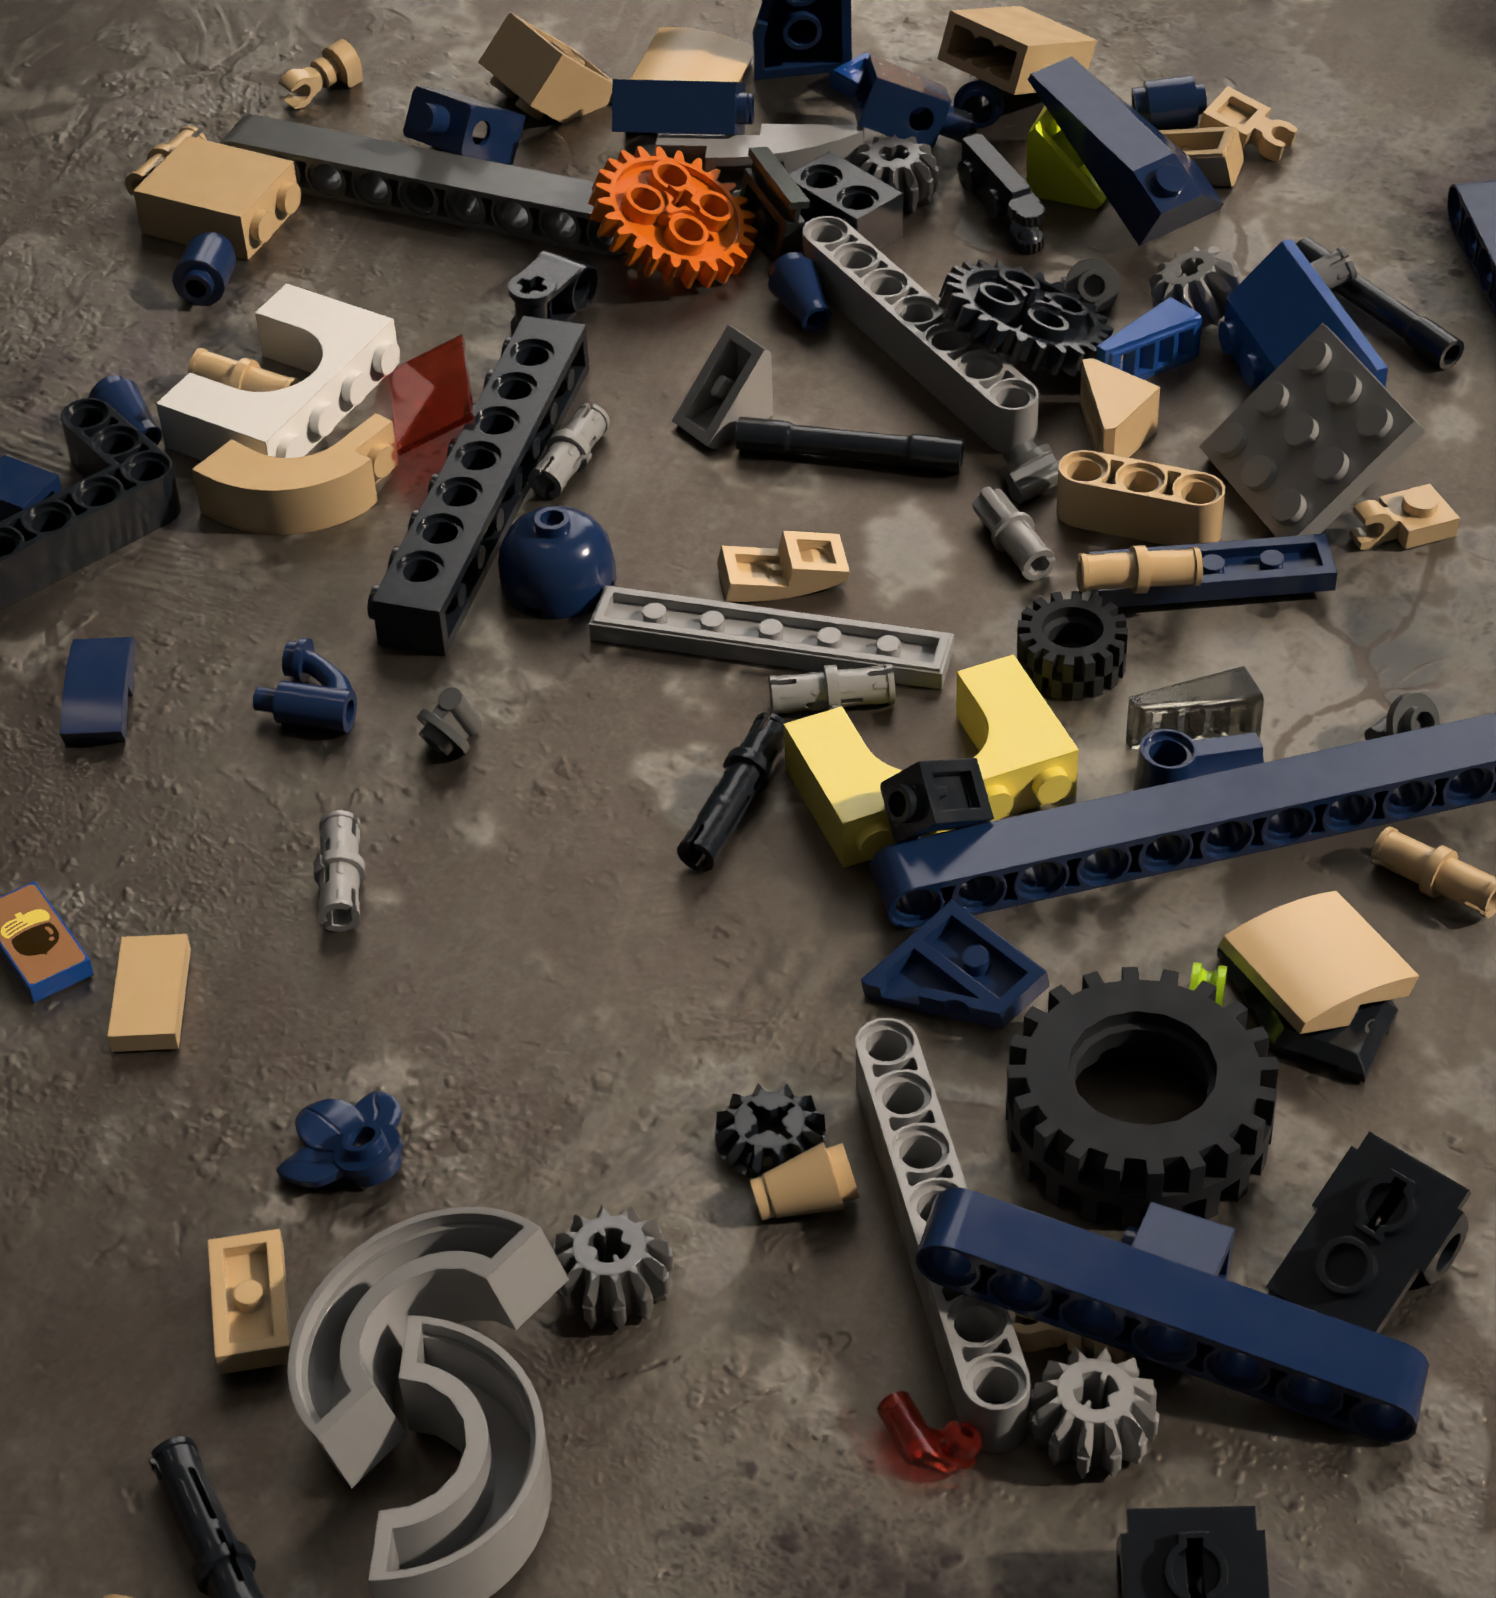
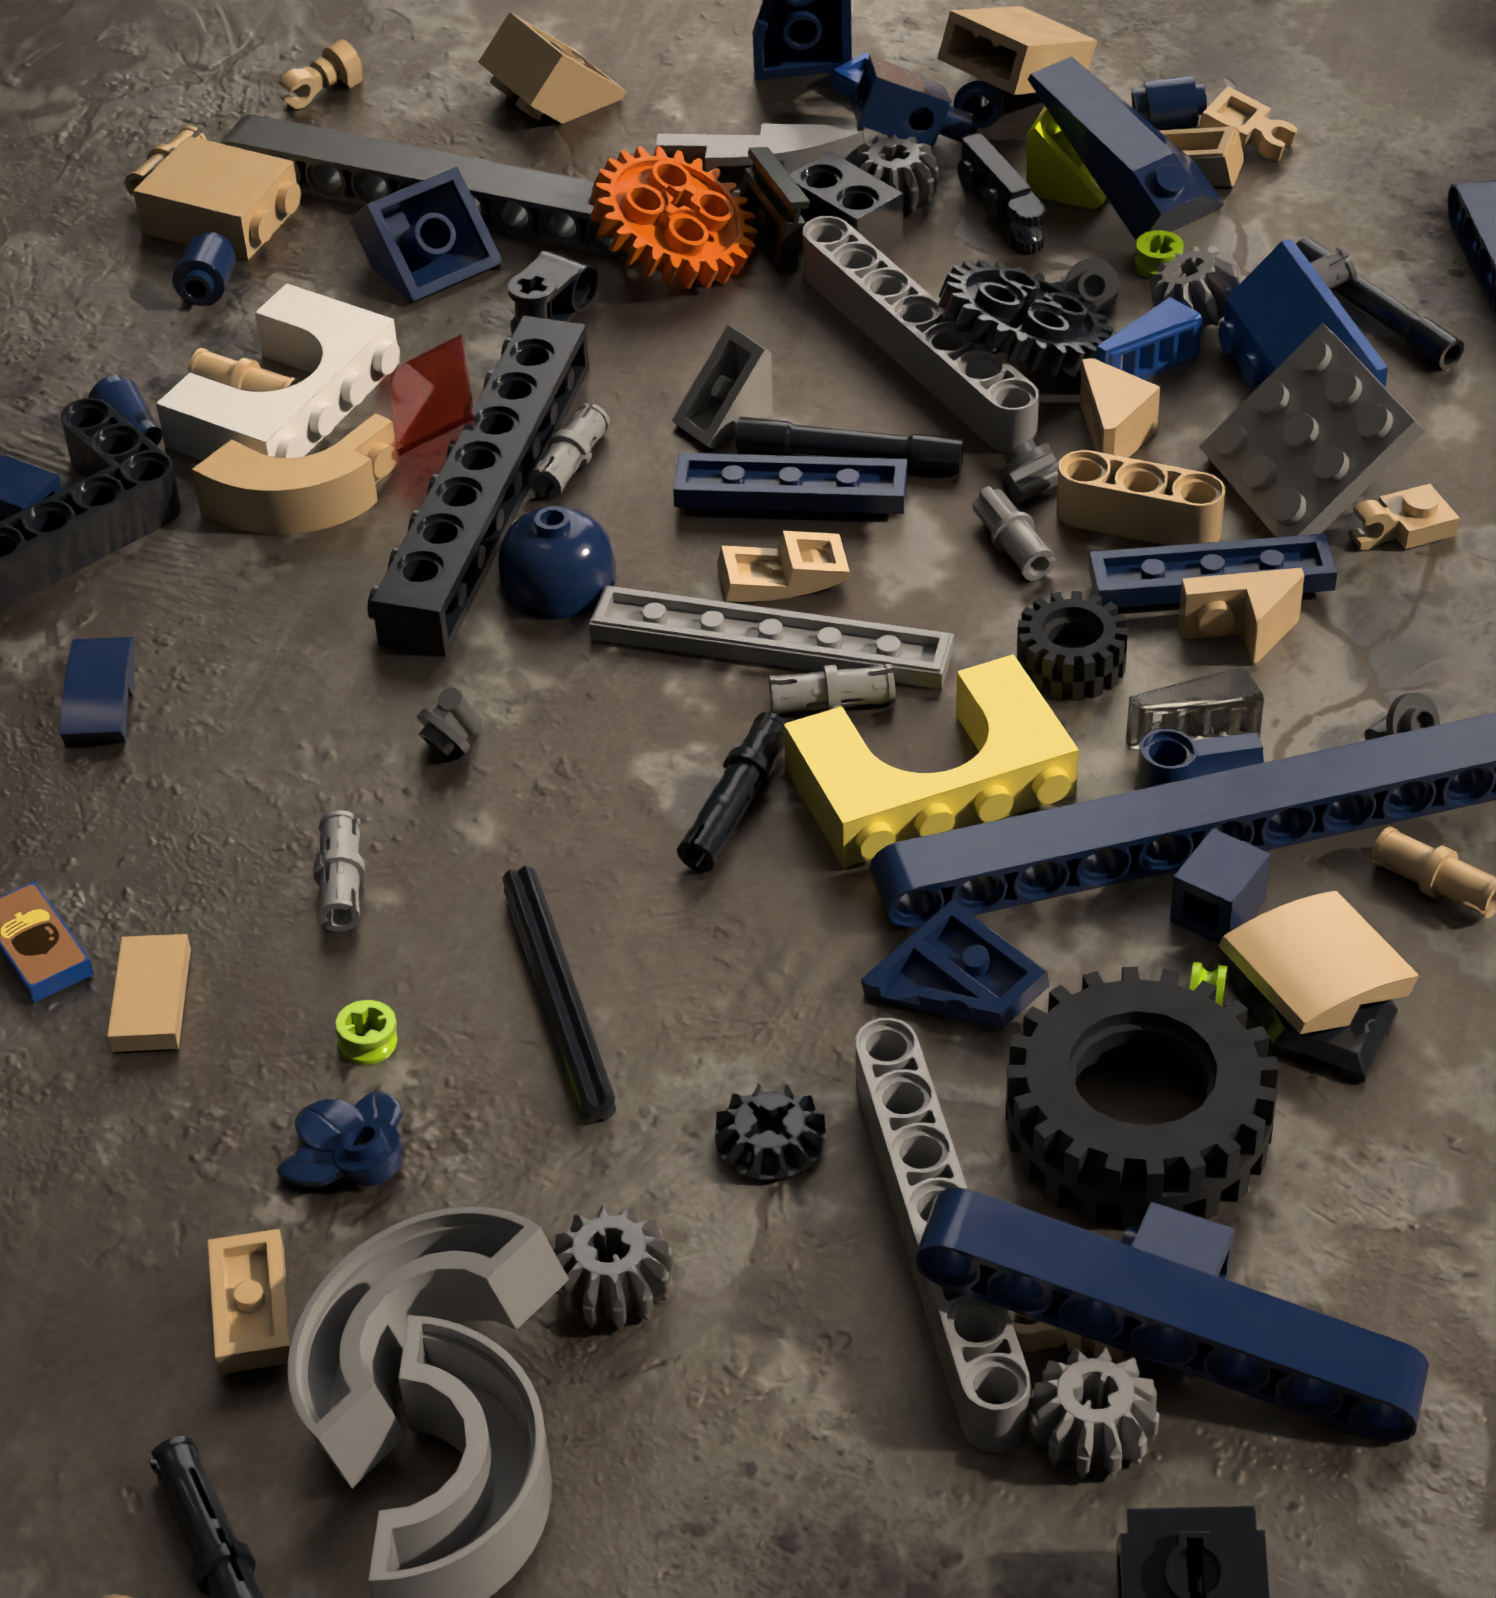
dark blue plant [253,637,357,733] -> none
dark blue torso [403,86,526,165] -> none
dark blue window [612,79,754,135] -> none
tan slope [630,27,753,82] -> none
tan cone [750,1142,860,1221] -> none
dark blue cone [768,252,832,332] -> none
clear red arm [877,1391,982,1475] -> none
black bracket [880,758,994,842] -> none
tan pin [1075,545,1203,594] -> none
black piece [1266,1131,1471,1333] -> none
none -> lime bush [335,1000,398,1065]
none -> dark blue slope [350,167,503,304]
none -> black axle [502,866,616,1123]
none -> dark blue plate [673,453,907,514]
none -> lime bush [1135,230,1184,279]
none -> dark blue brick [1170,828,1271,944]
none -> tan slope [1178,567,1304,664]

